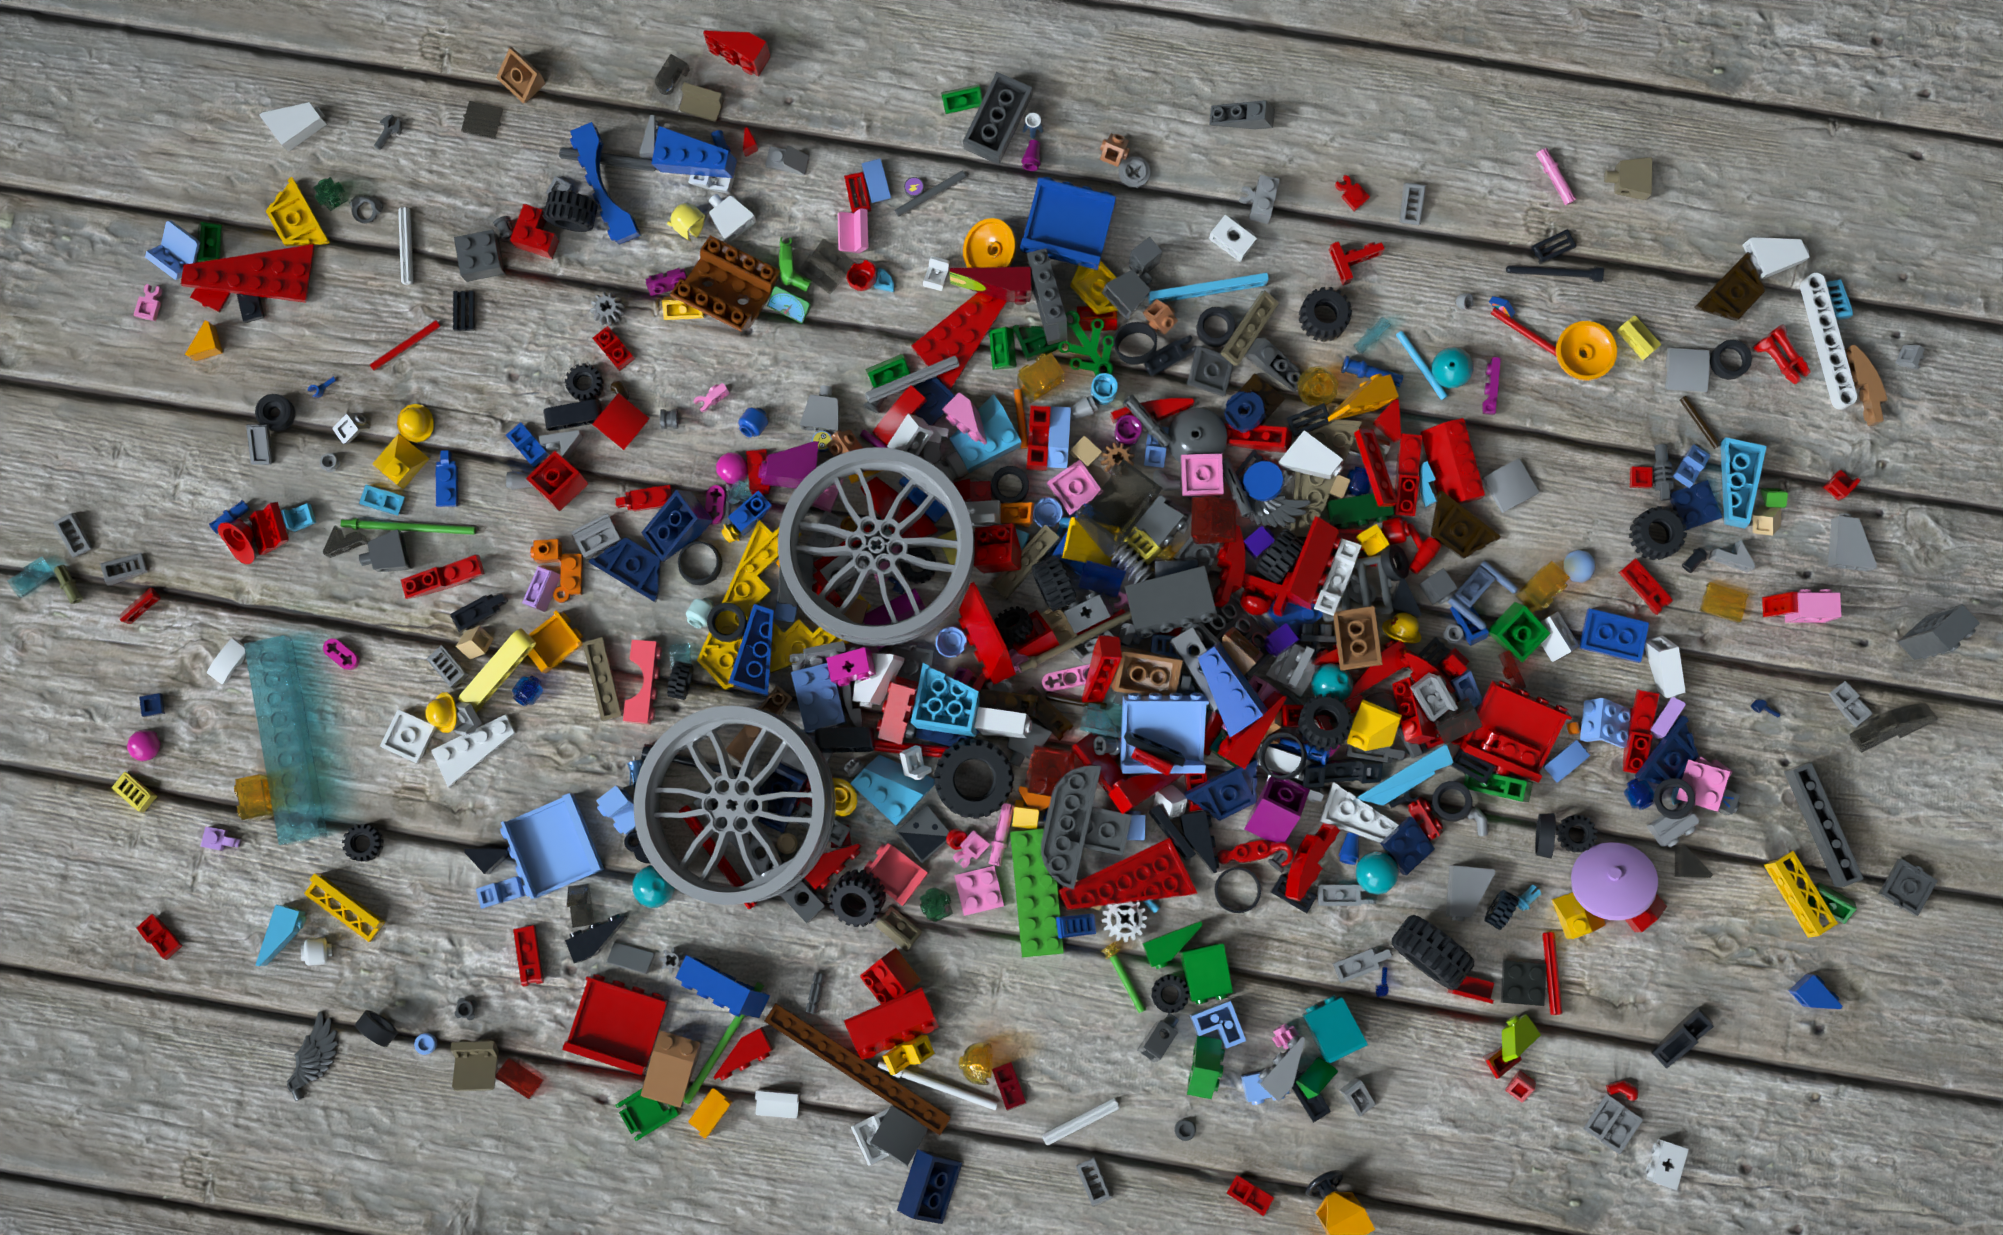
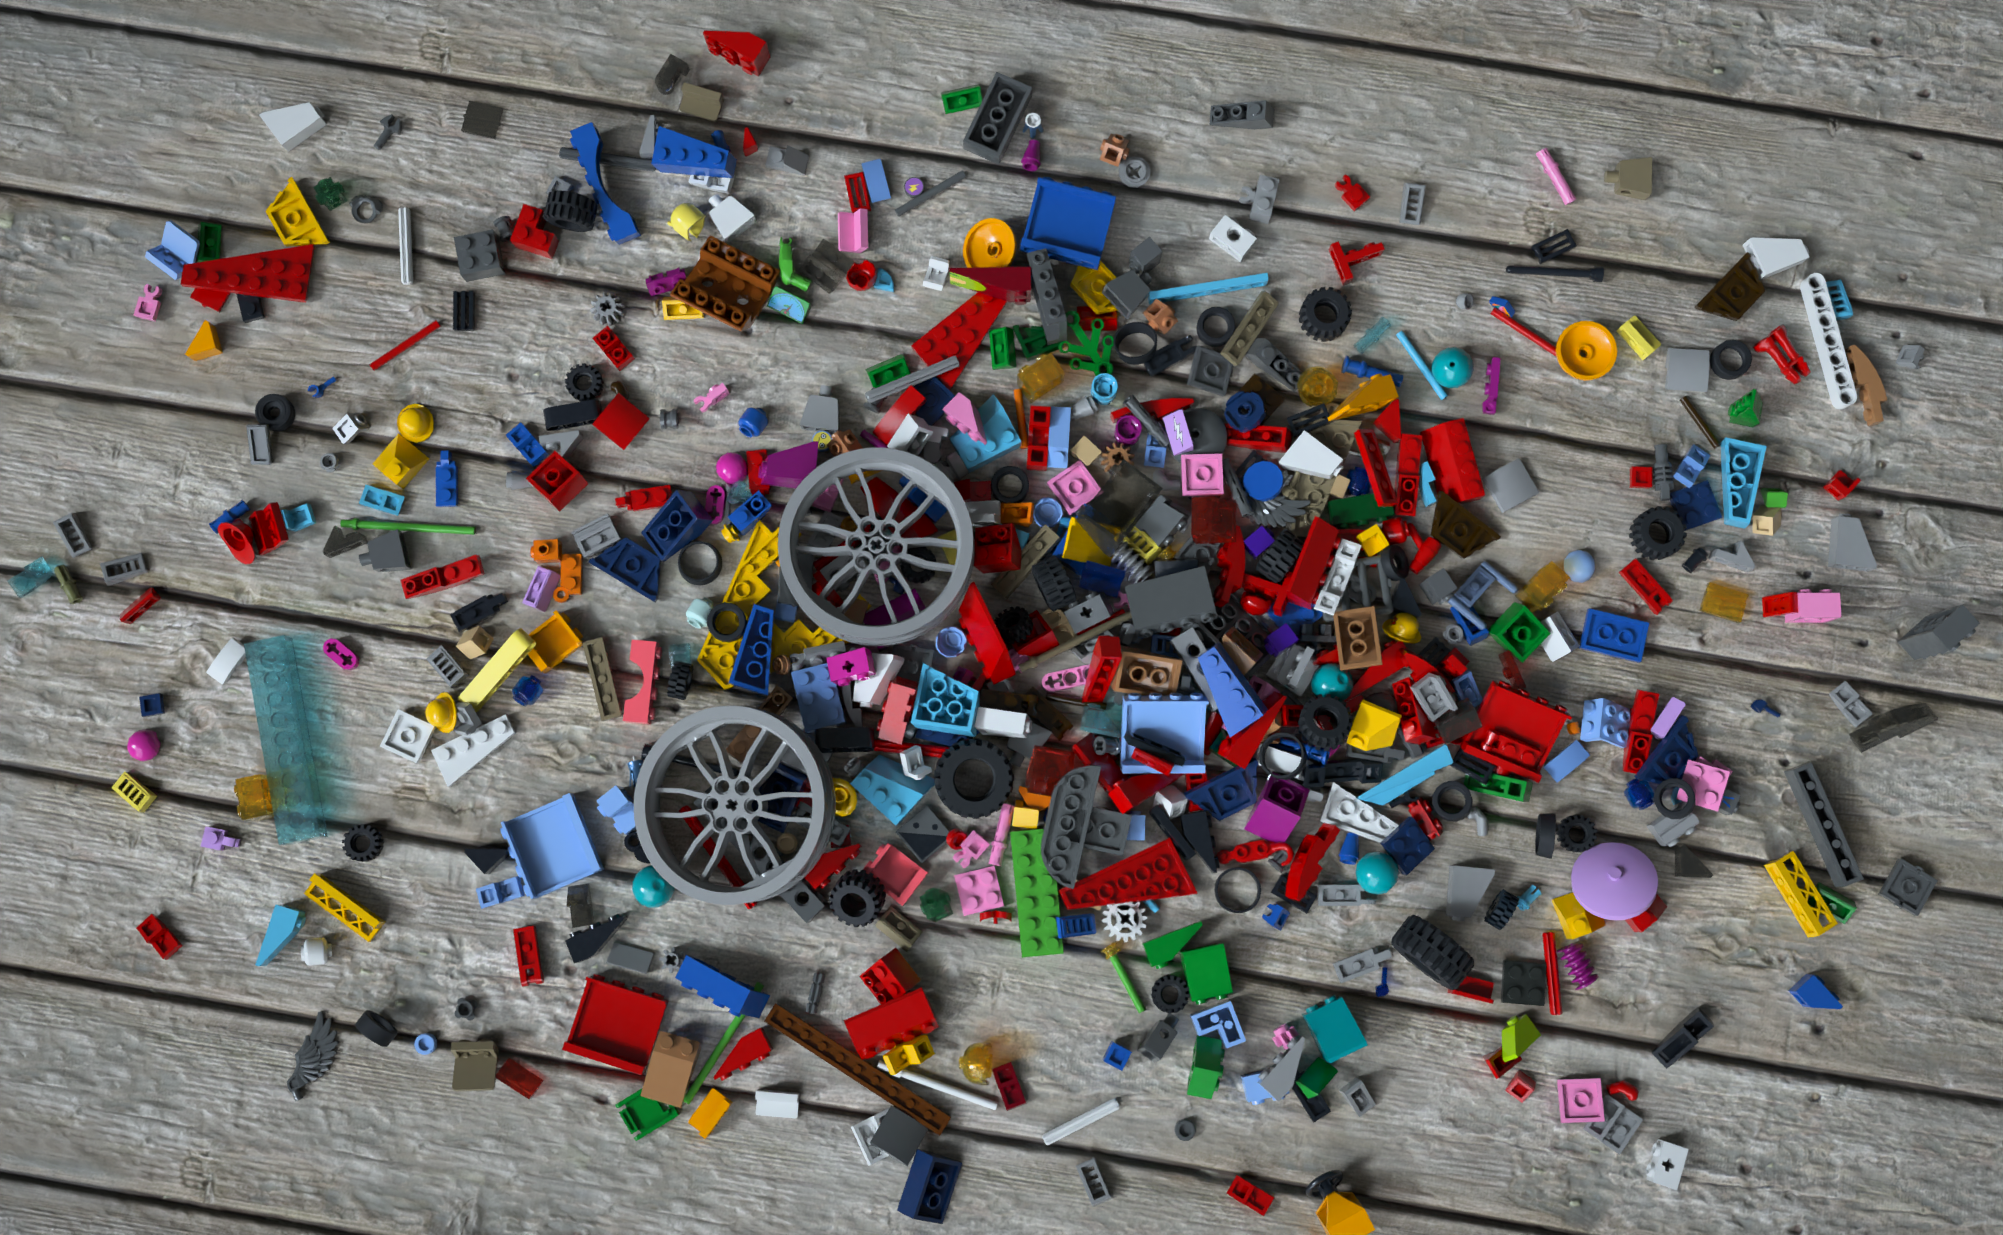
medium nougat slope [496,47,546,104] -> none
white slope [1644,635,1685,698] -> none
none -> medium nougat plate [772,654,791,675]
none -> red piece [980,911,1012,924]
none -> blue brick [1102,1041,1132,1071]
none -> lavender slope [1163,409,1193,456]
none -> blue tile [1262,904,1290,931]
none -> dark tan hand [1282,471,1300,500]
none -> magenta piece [1557,943,1599,990]
none -> bright pink plate [1557,1078,1605,1123]
none -> green slope [1728,389,1763,428]

